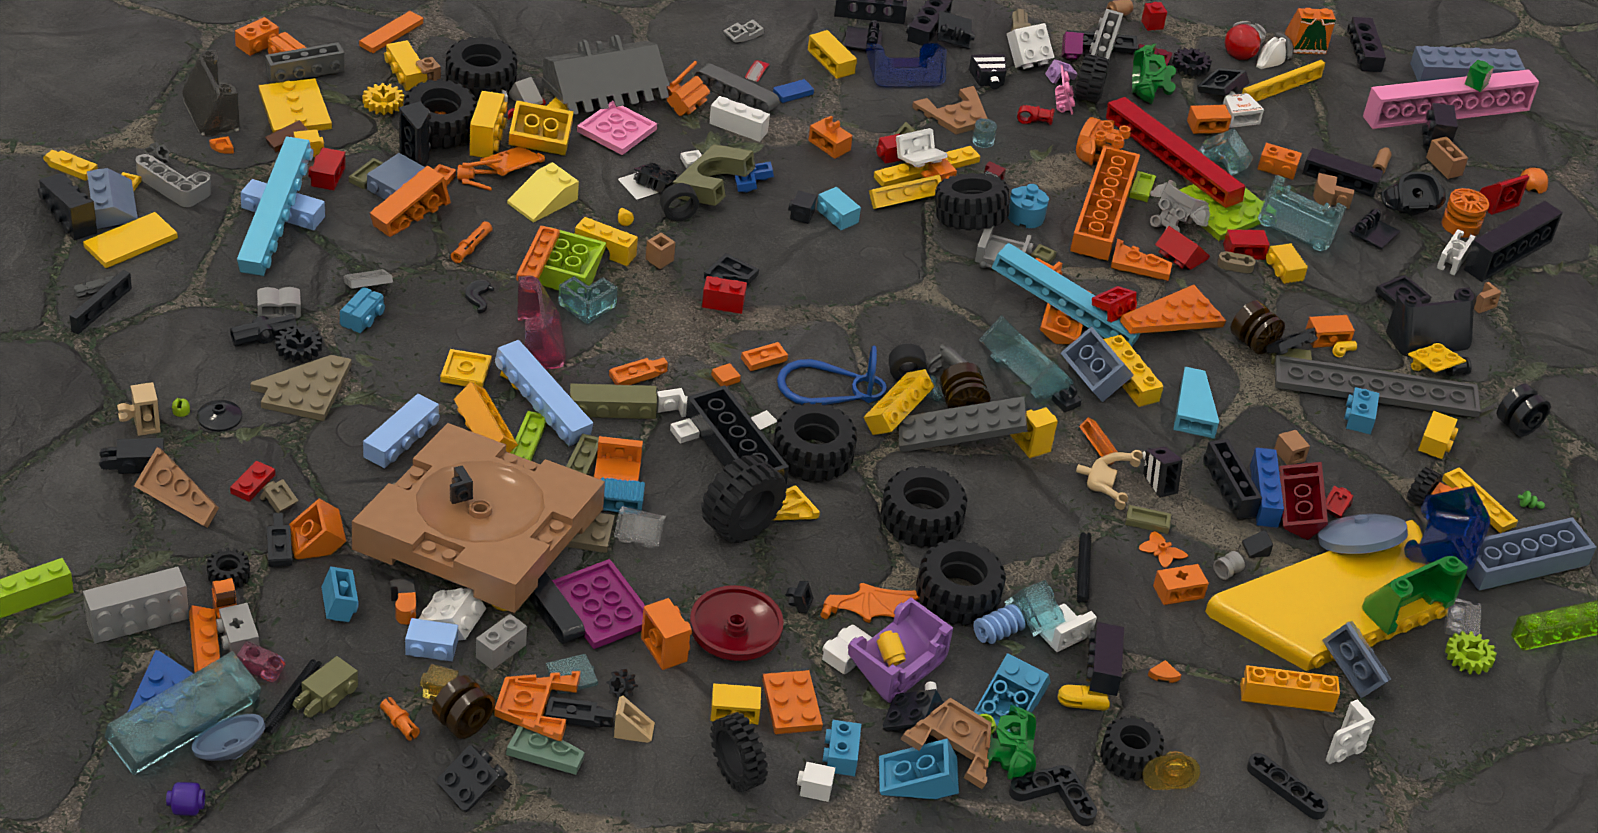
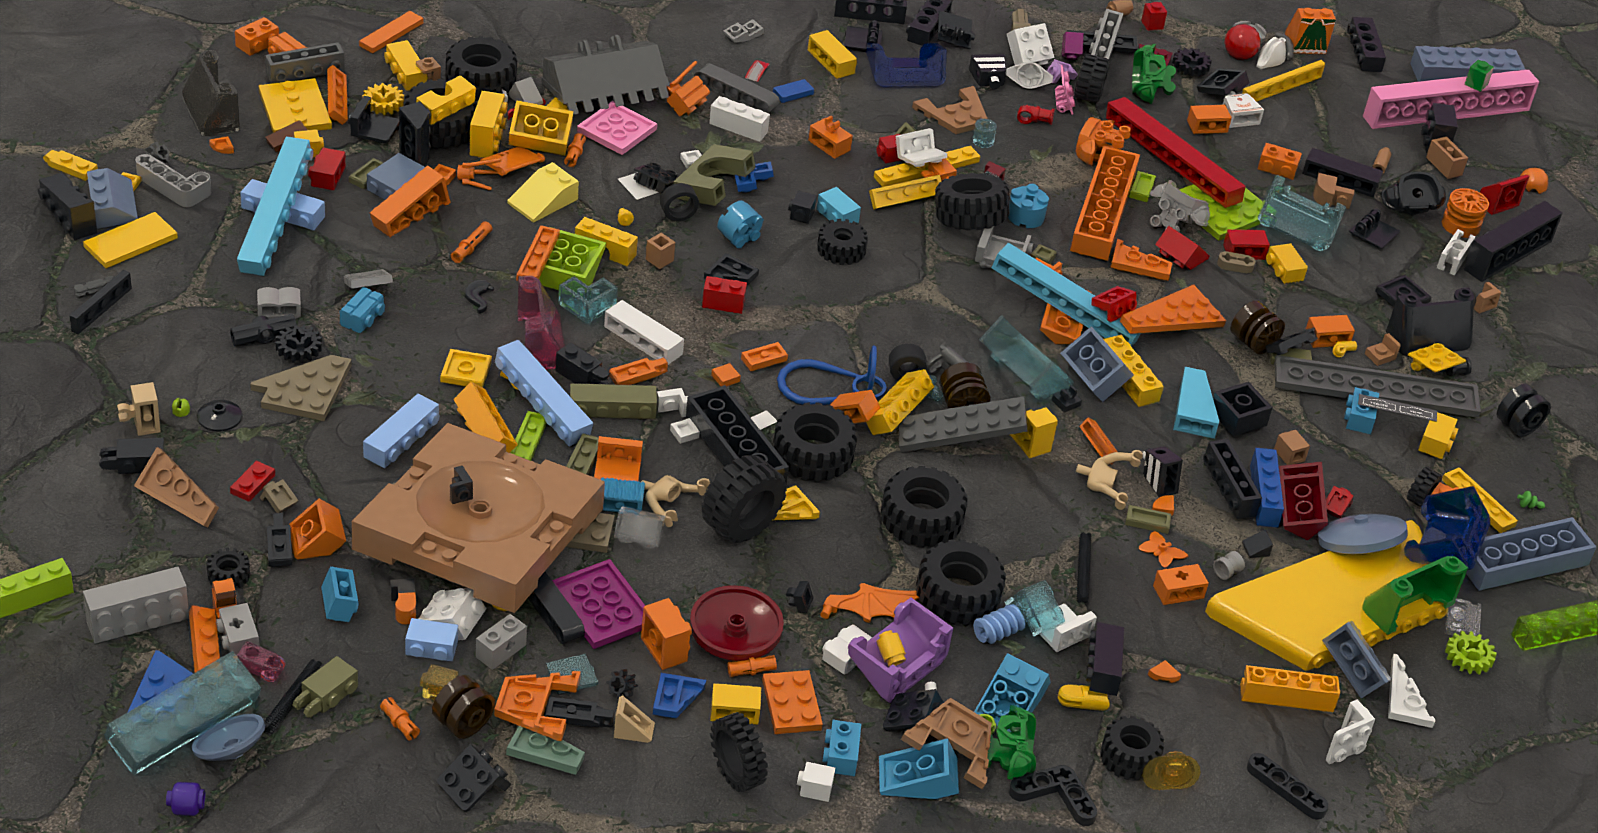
clear light blue brick [1198,128,1253,175] -> none
none -> orange plate [327,65,348,125]
none -> black bracket [348,96,399,143]
none -> yellow arch [416,76,476,125]
none -> black hinge [555,342,609,385]
none -> orange pin [564,133,586,167]
none -> white brick [604,300,684,365]
none -> tan piece [641,475,710,527]
none -> blue wing [653,673,706,718]
none -> dark azure brick [717,200,764,248]
none -> orange pin [727,655,777,677]
none -> black tyre [817,219,868,265]
none -> orange brick [830,390,881,423]
none -> white hat [1006,62,1053,89]
none -> orange tile [1152,495,1174,516]
none -> black brick [1213,381,1273,437]
none -> dark grey sticker [1358,394,1437,422]
none -> medium nougat bracket [1365,333,1400,366]
none -> white wing [1388,654,1435,728]

